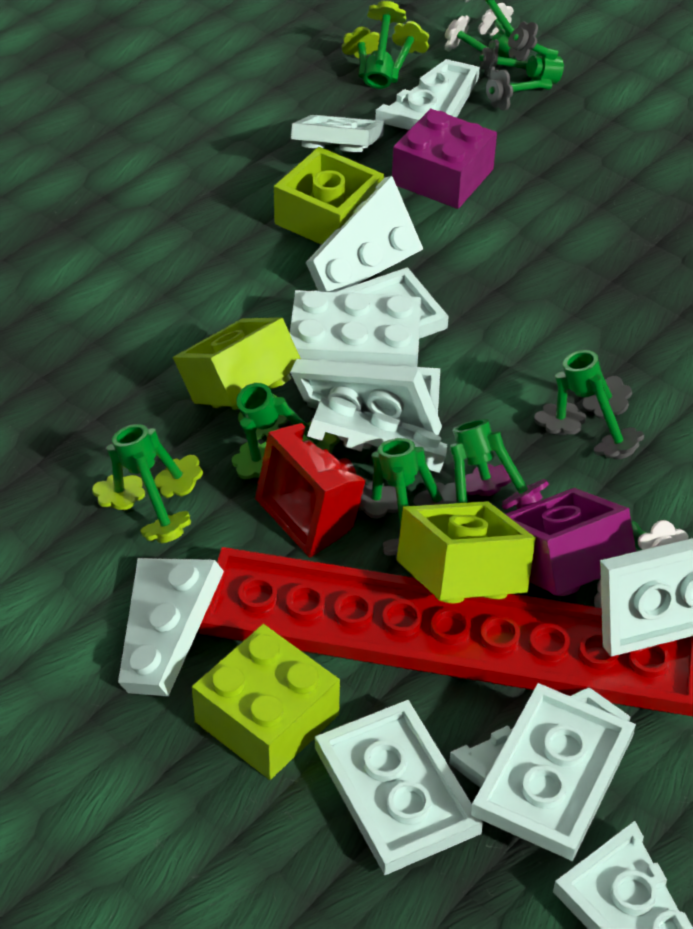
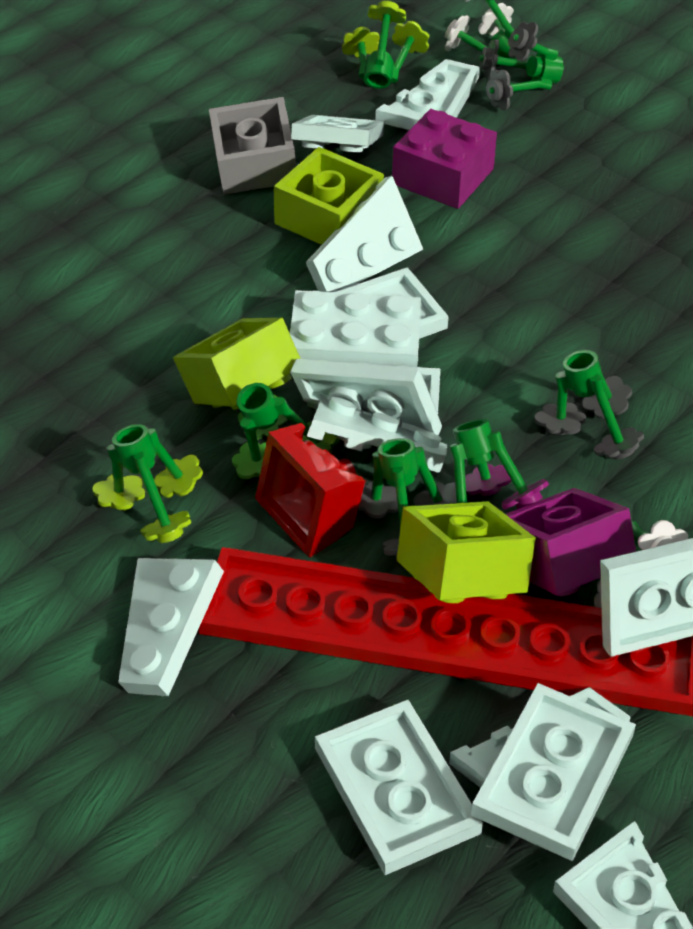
lime brick [192,624,340,780] -> none
none -> light grey brick [209,97,296,195]

